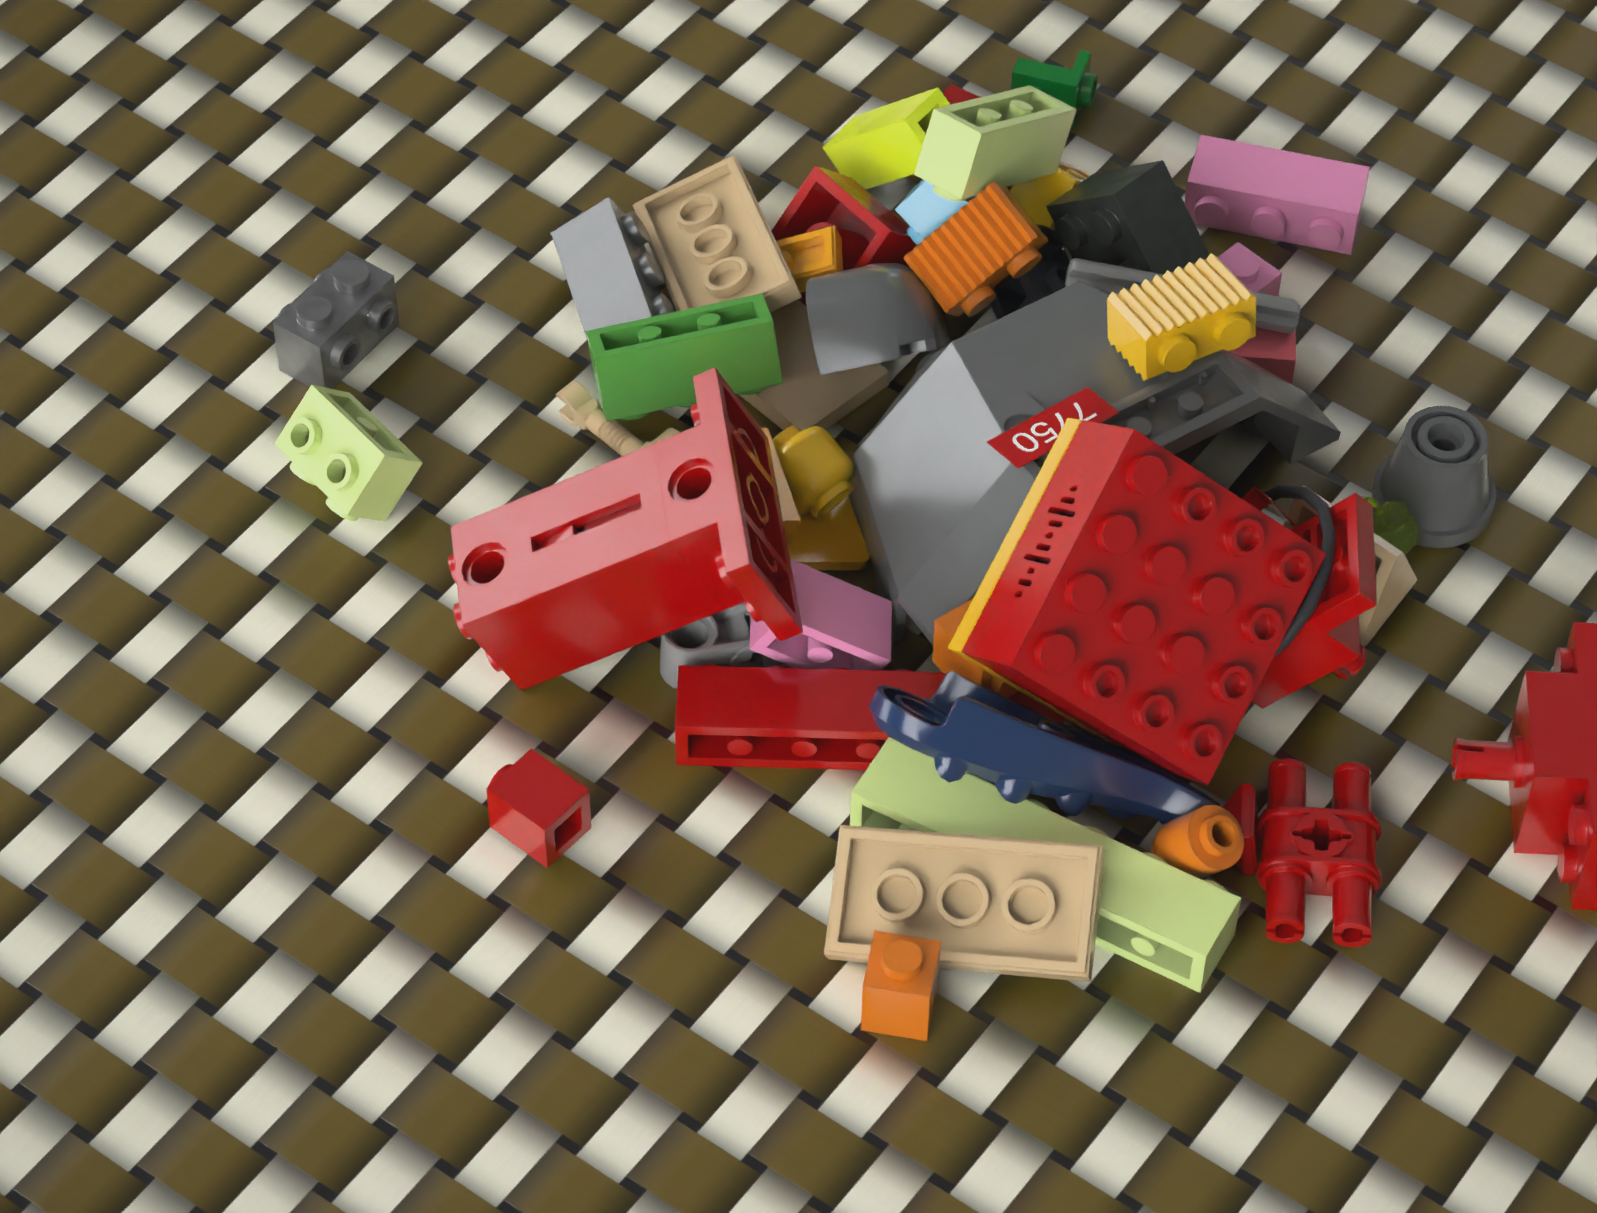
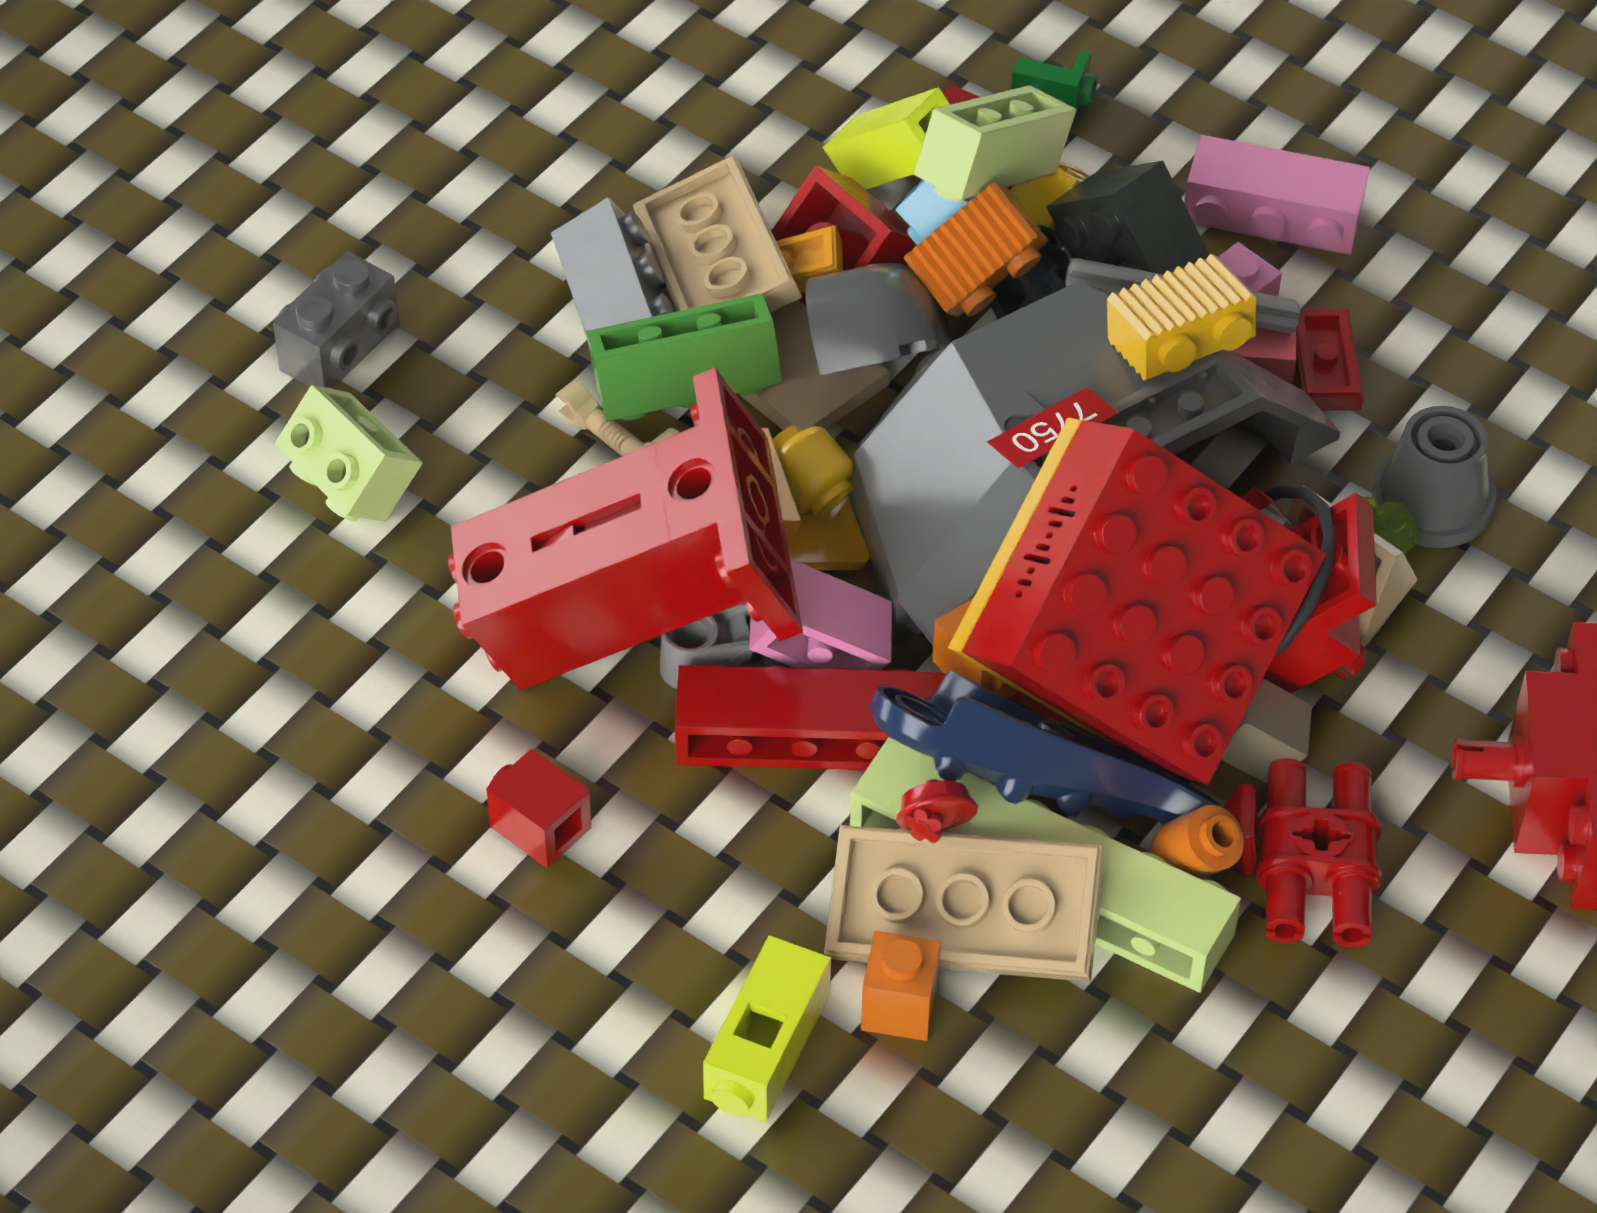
none -> neon yellow brick [703,935,831,1122]
none -> red hat [896,779,978,843]
none -> dark tan brick [1222,678,1312,784]
none -> red plate [1295,309,1364,411]

